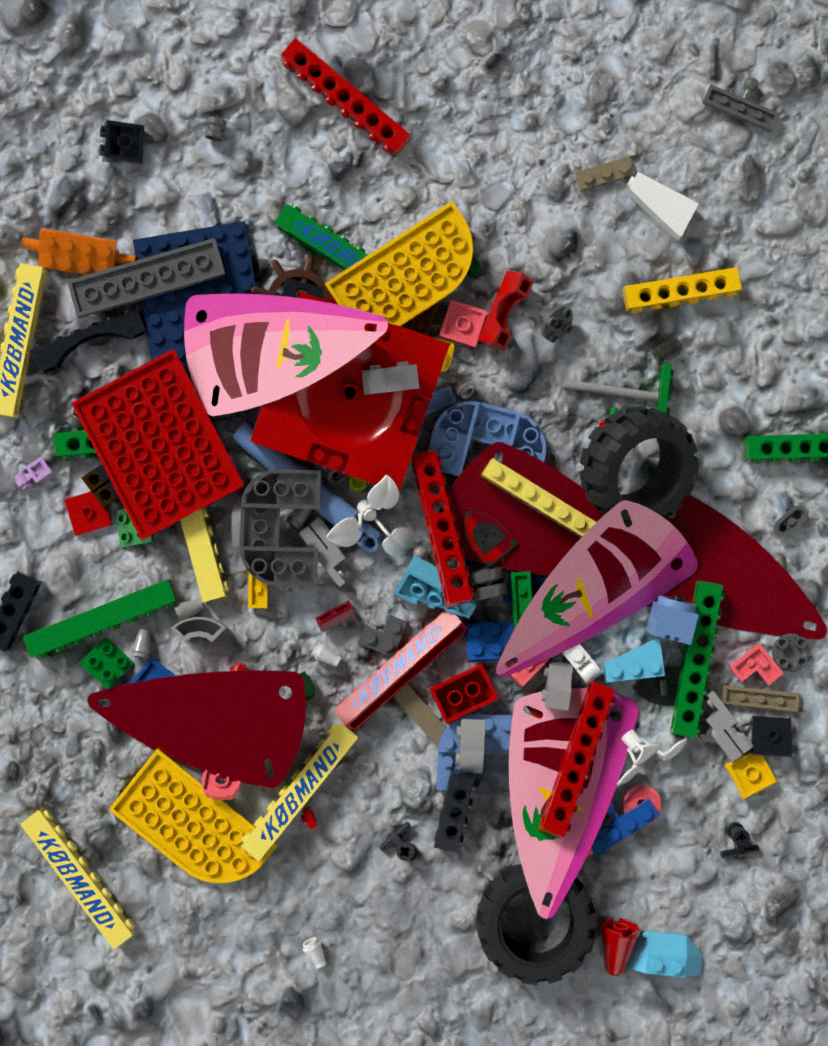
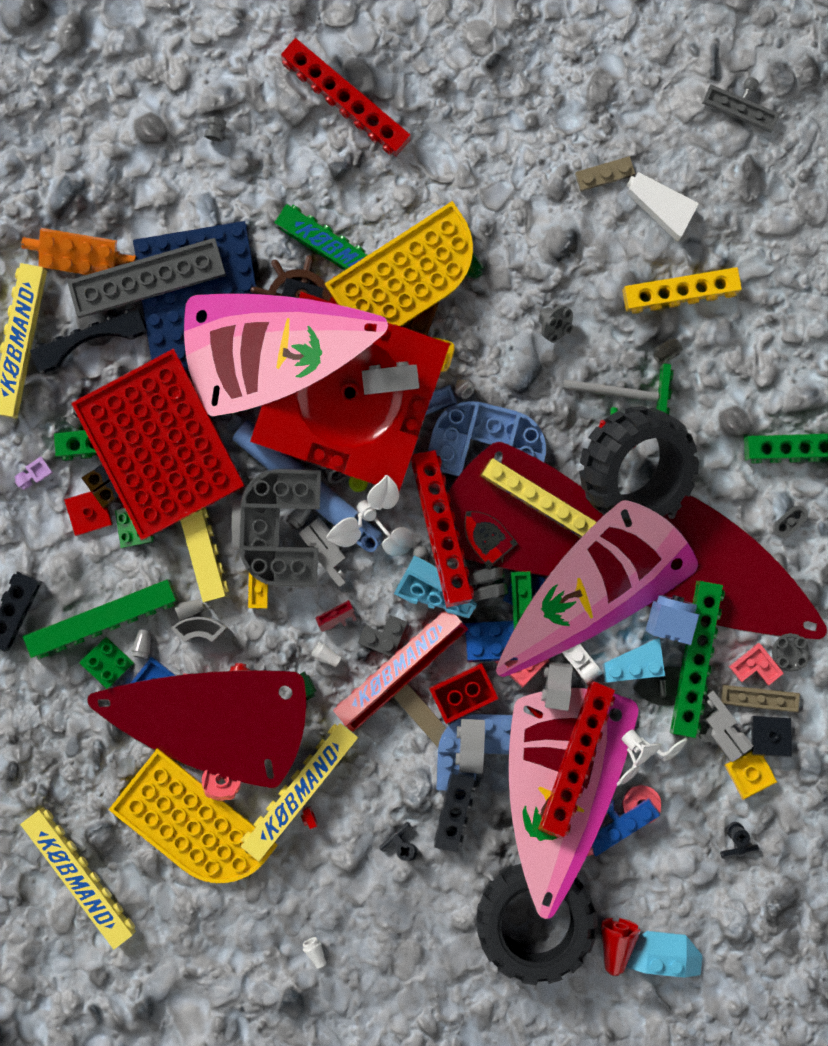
black plate [99,120,144,164] -> none
coral plate [439,300,487,348] -> none
red arch [478,271,534,351] -> none

